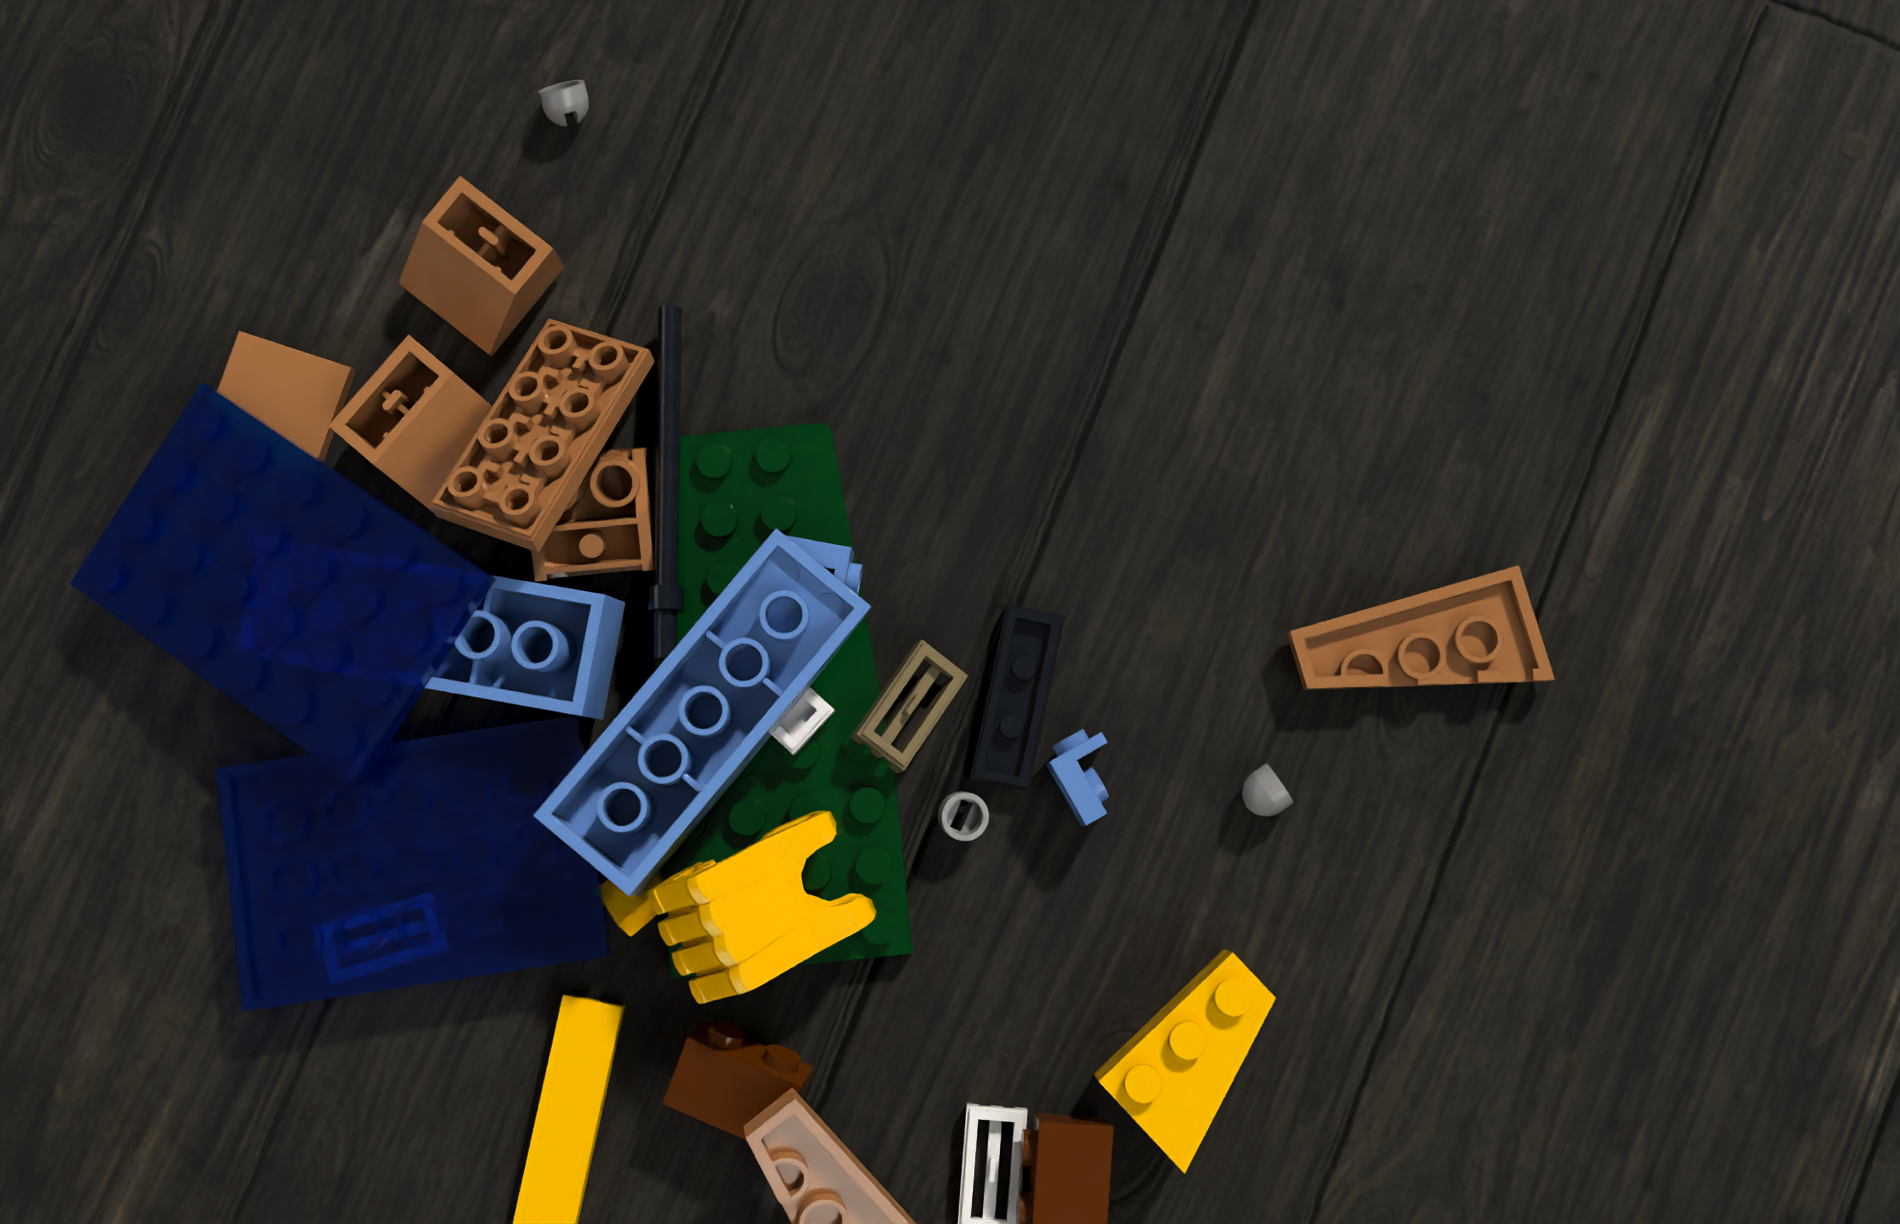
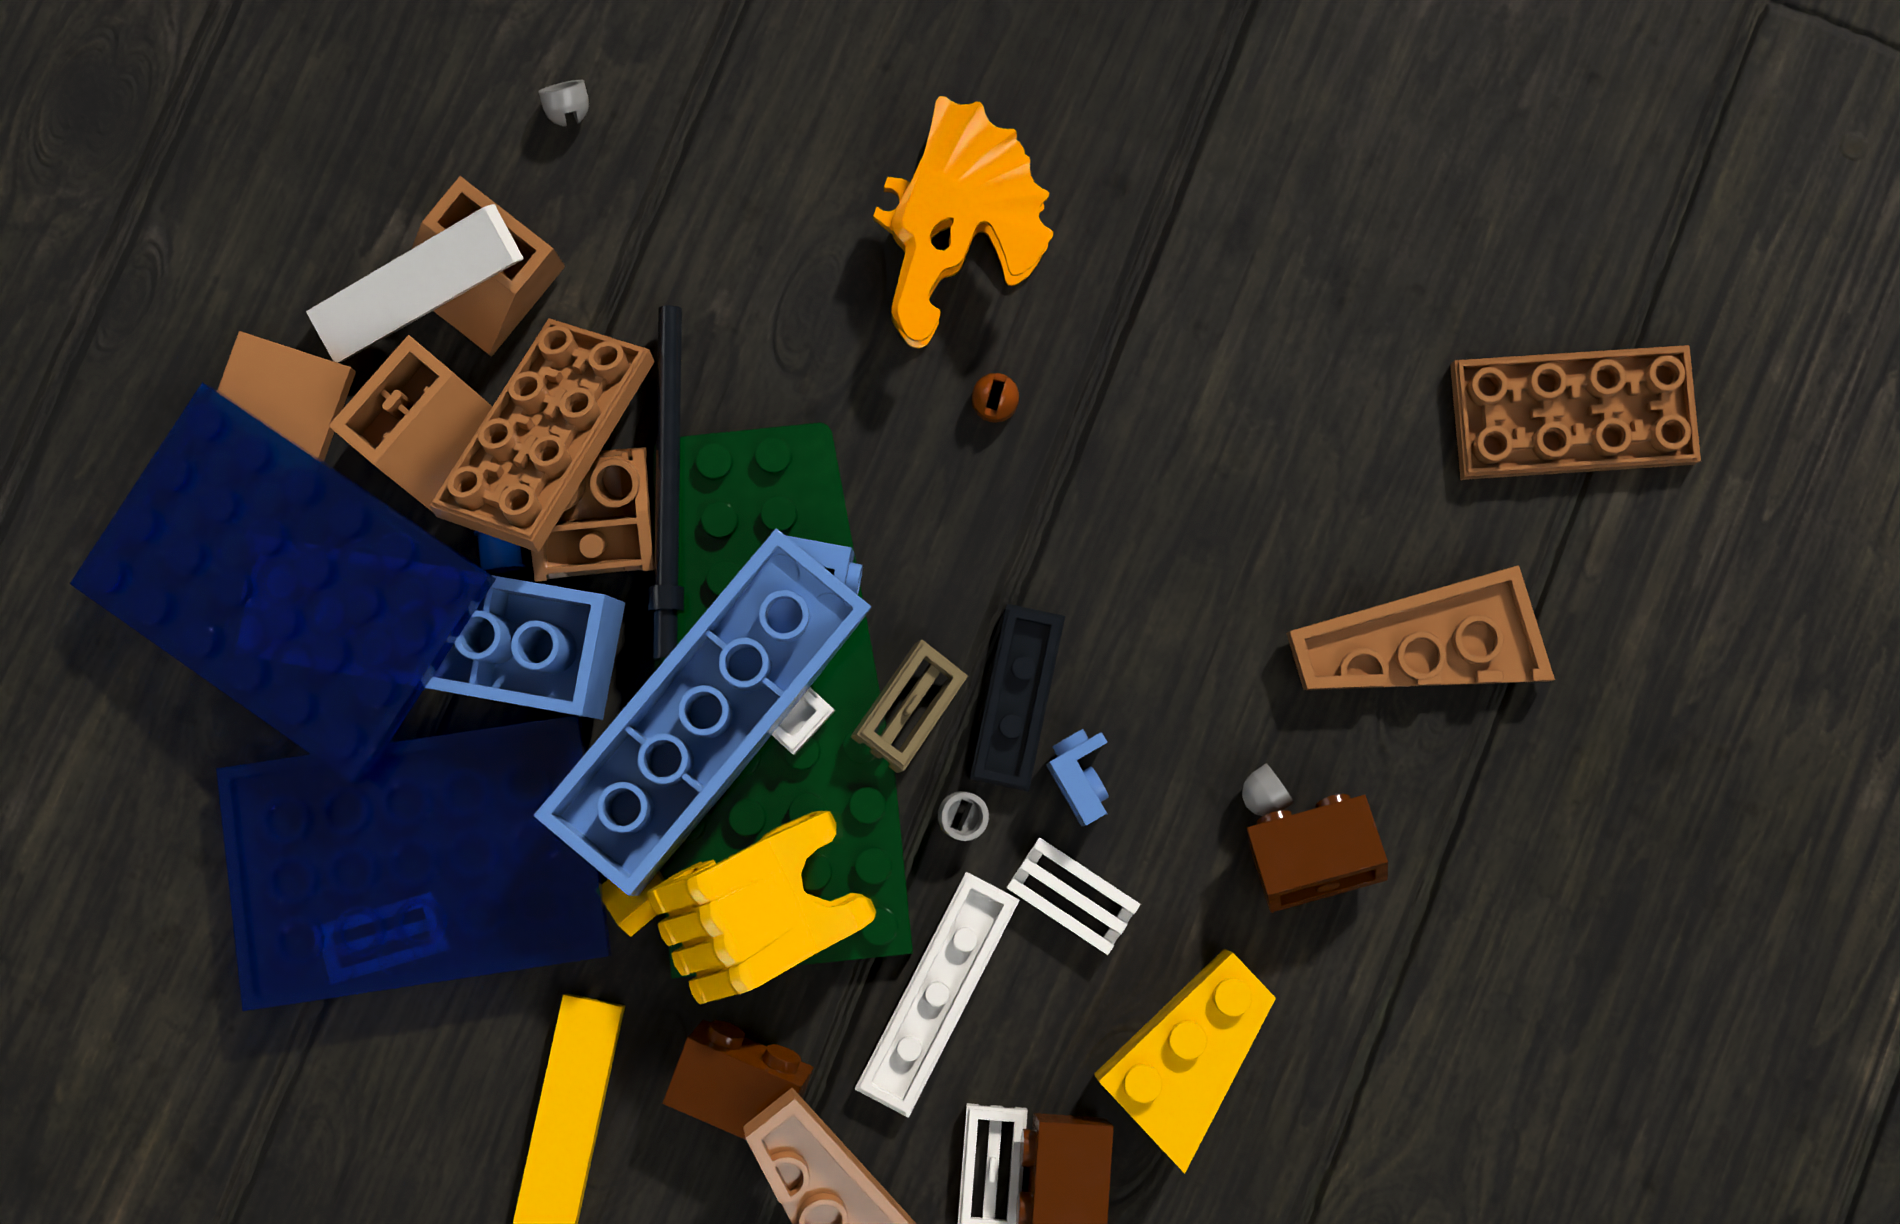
none -> white tile [306,204,524,363]
none -> blue axle [474,531,526,575]
none -> white tile [855,872,1020,1118]
none -> light orange animal [873,96,1053,349]
none -> dark orange hinge [972,373,1019,423]
none -> white tile [1006,837,1141,955]
none -> reddish brown brick [1247,794,1388,913]
none -> medium nougat tile [1450,345,1701,480]

